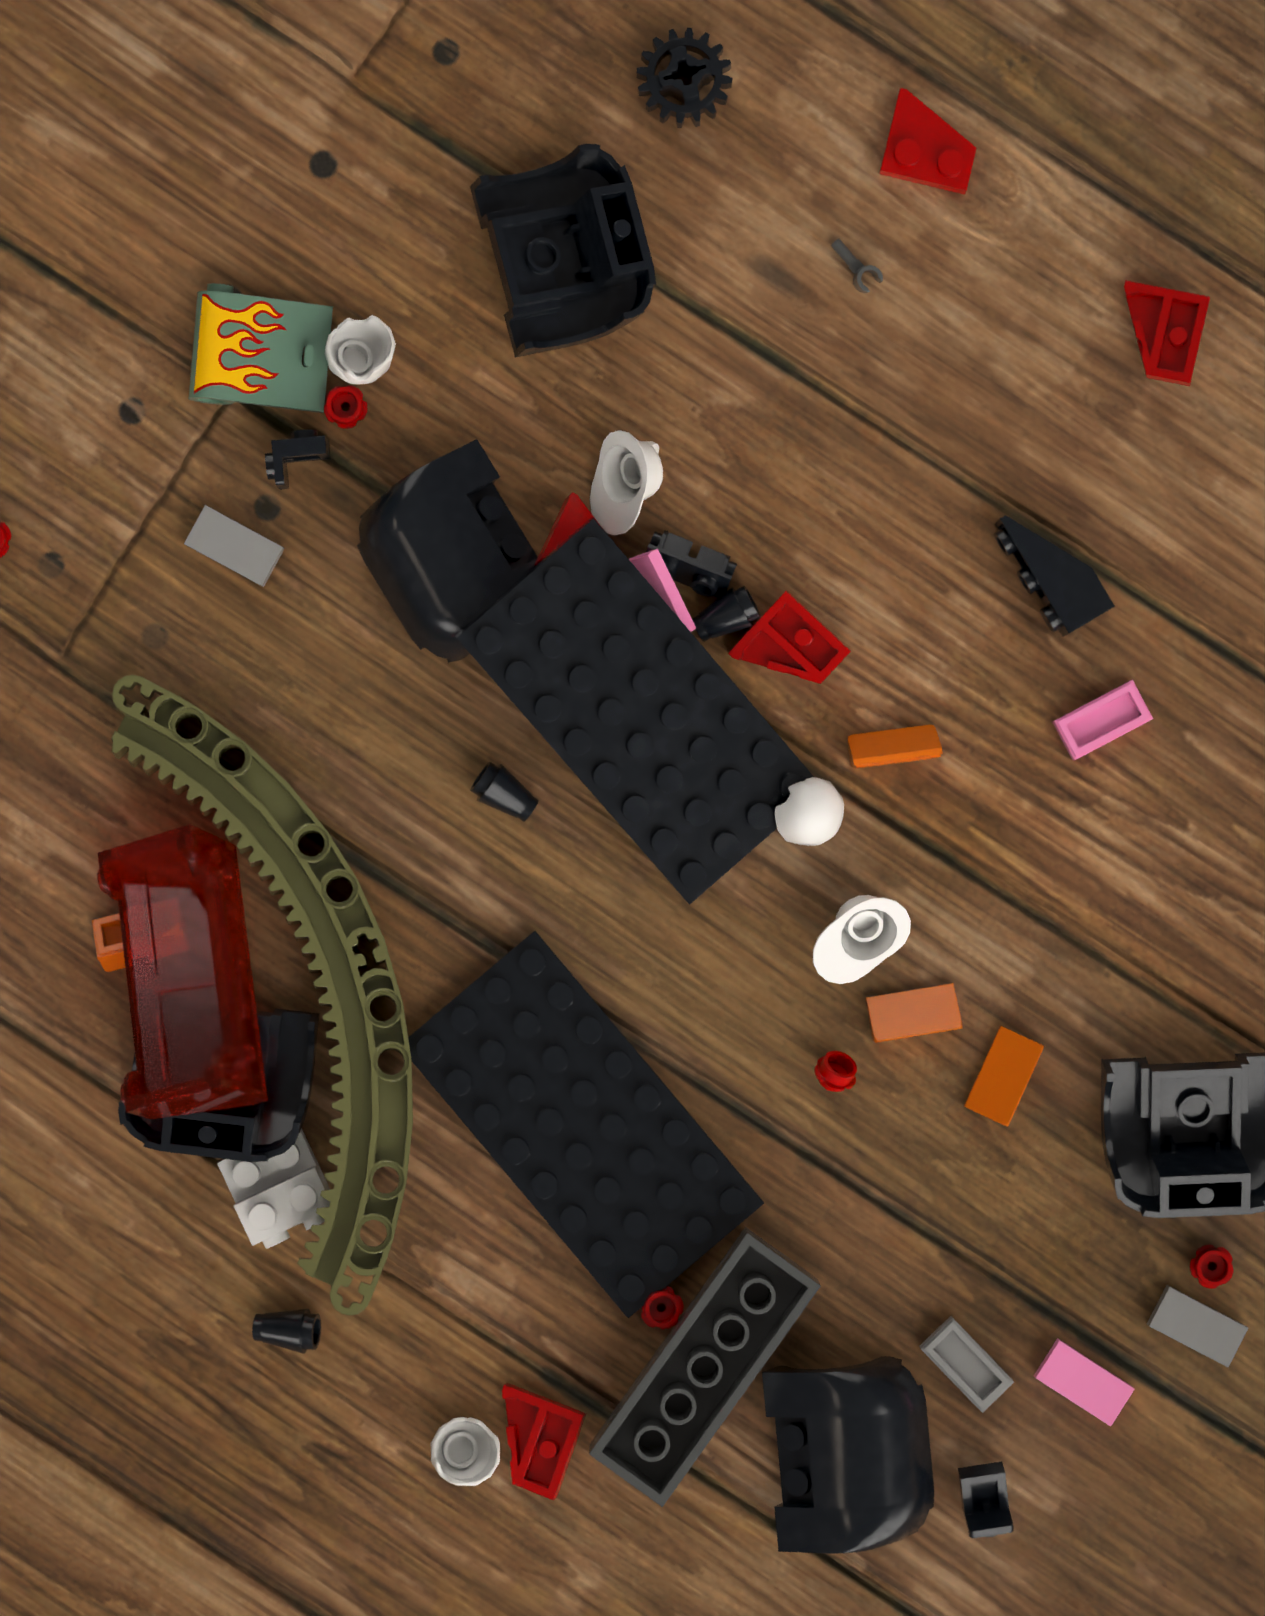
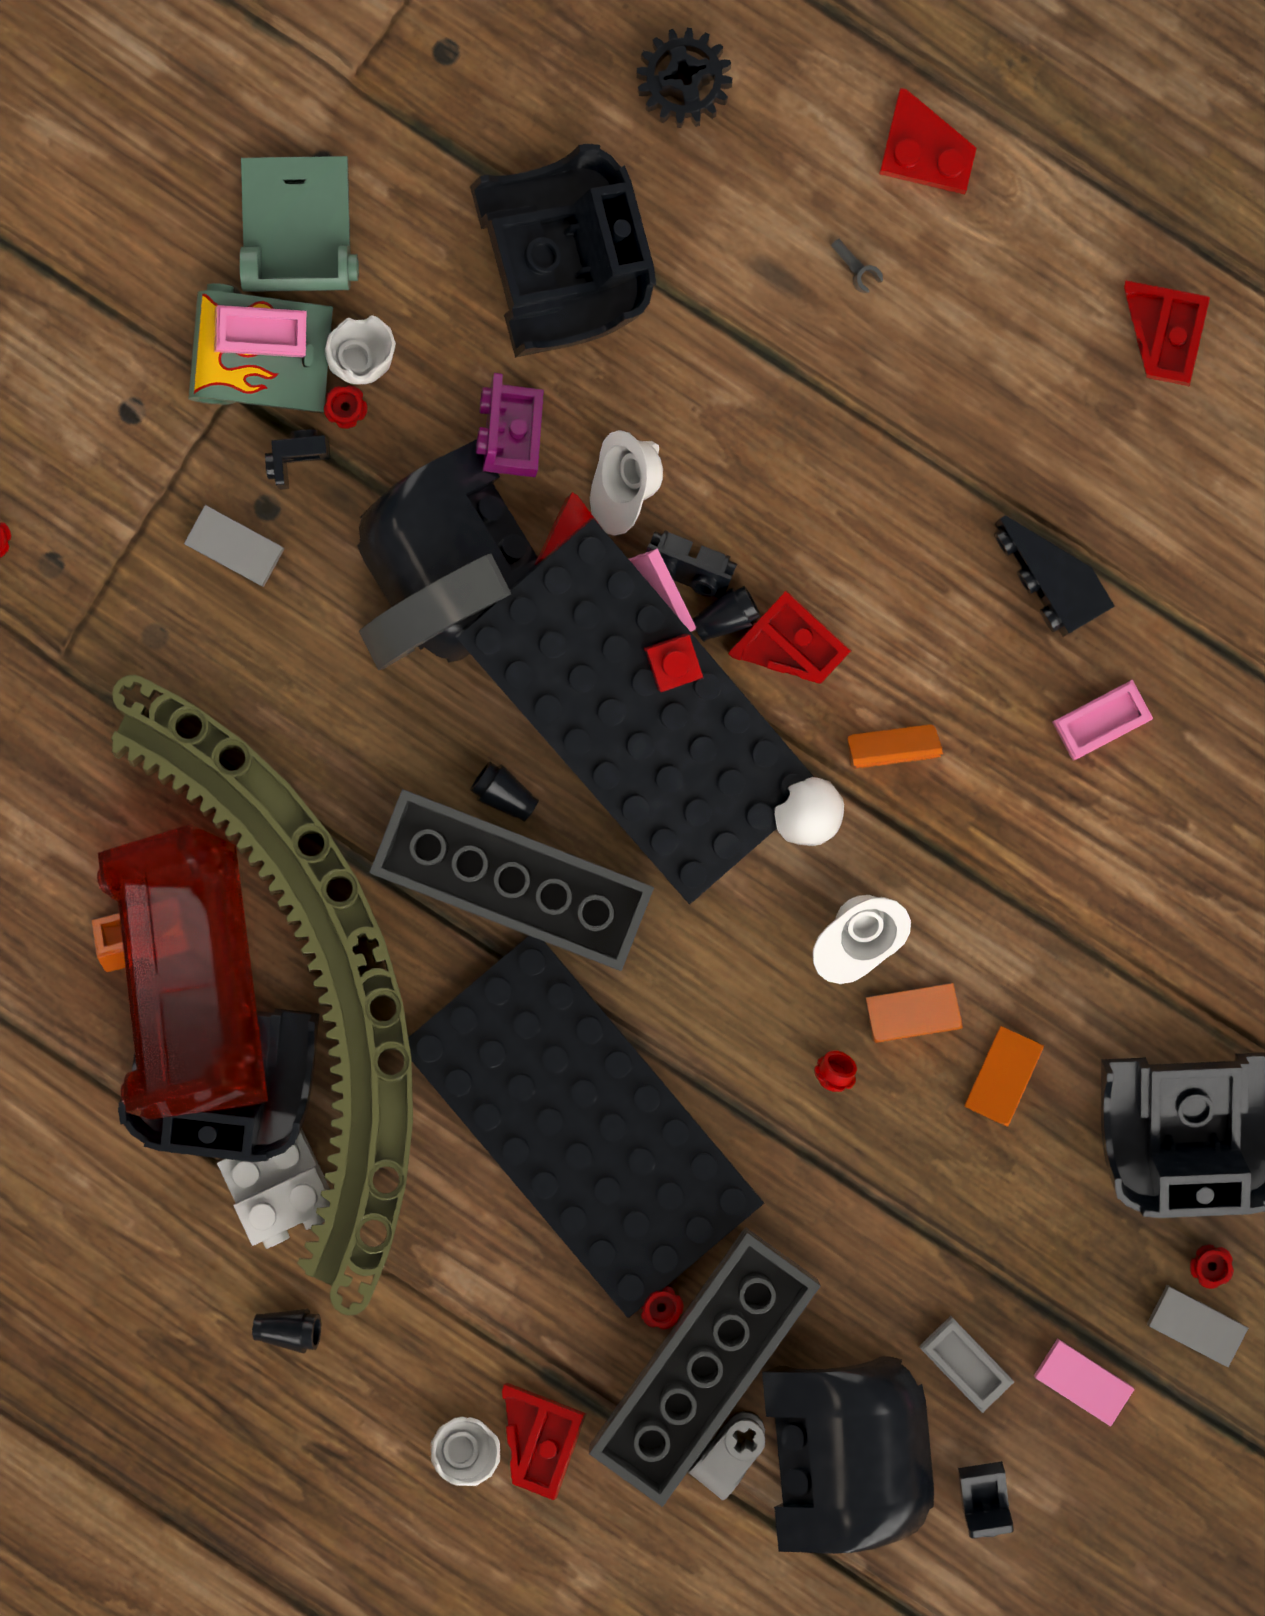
none -> bright pink tile [214,305,307,358]
none -> sand green door [240,156,359,292]
none -> dark grey slope [359,554,511,671]
none -> dark grey brick [369,789,654,971]
none -> magenta bracket [476,373,544,478]
none -> red plate [644,633,703,692]
none -> light grey piece [688,1411,765,1500]

